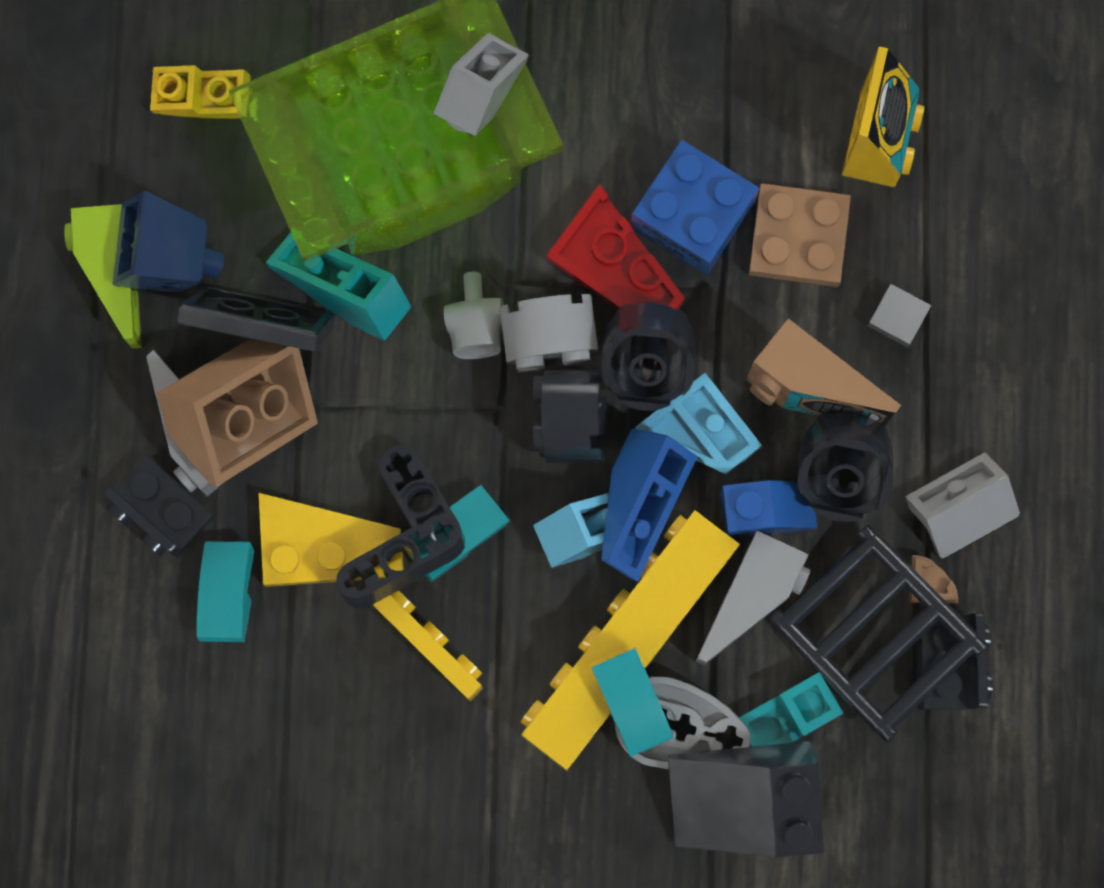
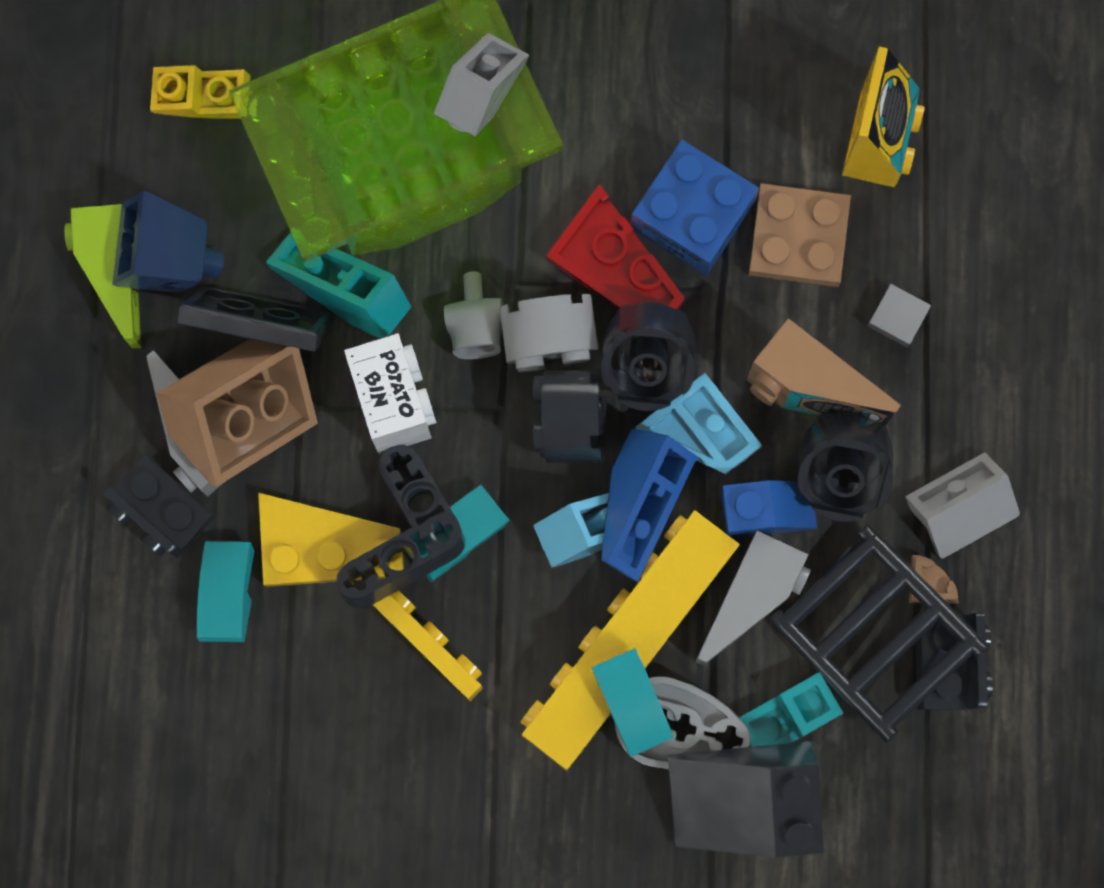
none -> white brick [344,333,436,455]

